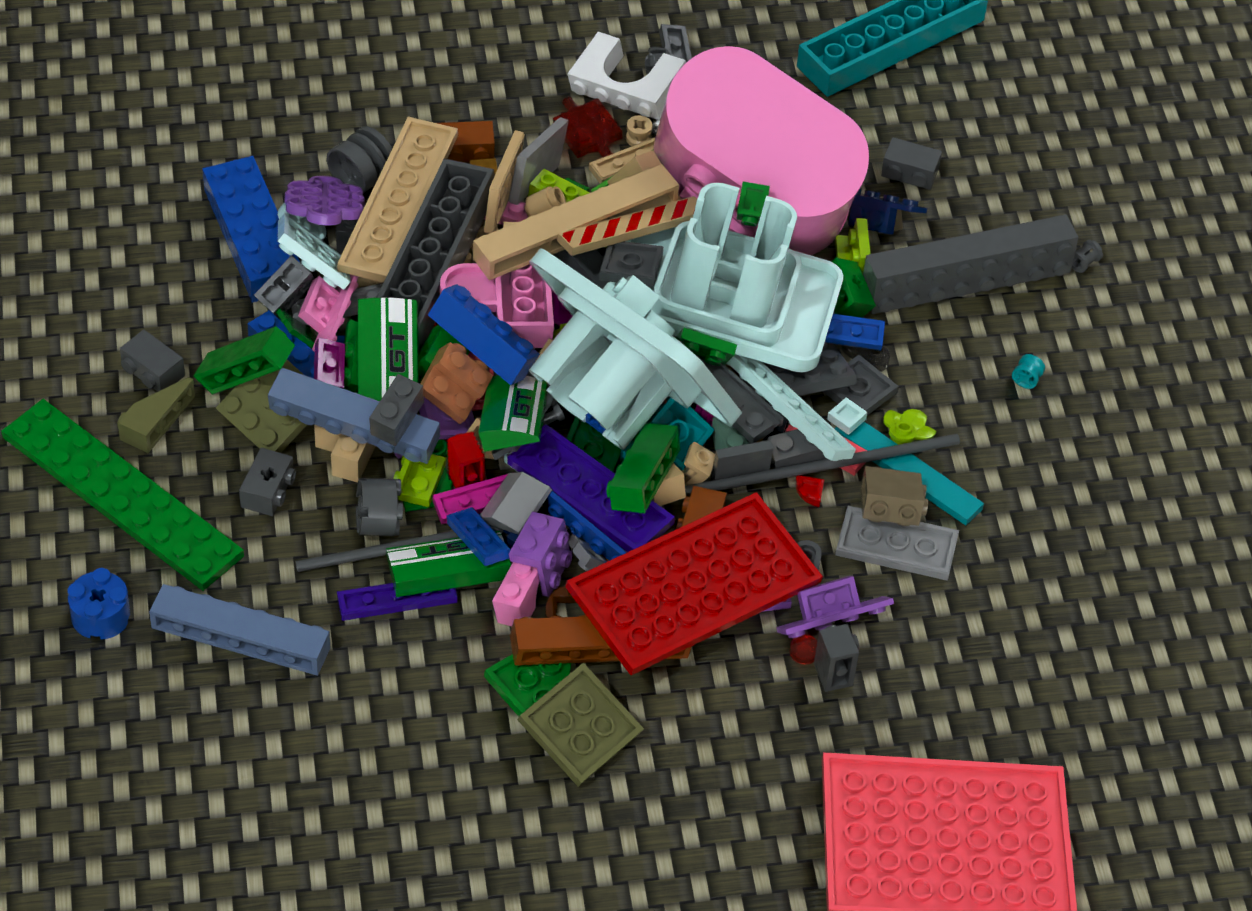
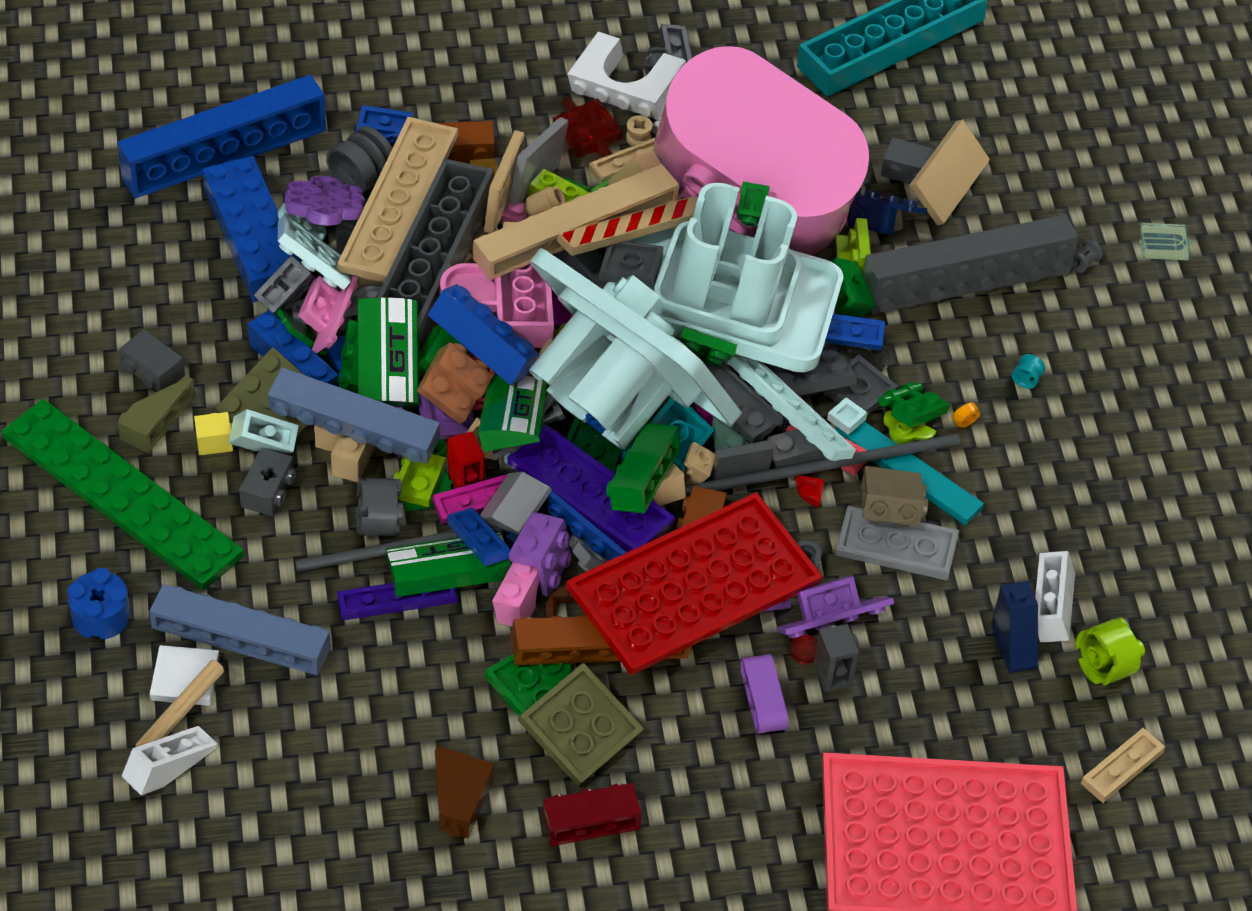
green brick [194,326,295,395] -> none
magenta plate [314,338,345,389] -> none
dark grey brick [369,374,424,446] -> none
none -> blue brick [117,74,326,199]
none -> white slope [122,726,218,795]
none -> tan axle [136,660,224,747]
none -> white tile [149,645,220,706]
none -> light yellow brick [194,412,233,455]
none -> light aqua slope [229,409,299,453]
none -> blue wing [355,105,413,144]
none -> reddish brown slope [435,746,494,839]
none -> dark red brick [542,783,642,846]
none -> medium lavender beam [740,654,788,734]
none -> green plate [878,382,950,428]
none -> tan tile [909,119,990,225]
none -> light orange tile [952,402,981,428]
none -> dark blue slope [991,580,1038,673]
none -> white brick [1035,551,1075,642]
none -> lime brick [1076,617,1145,686]
none -> tan plate [1081,728,1165,803]
none -> clear light blue piece [1139,223,1191,260]

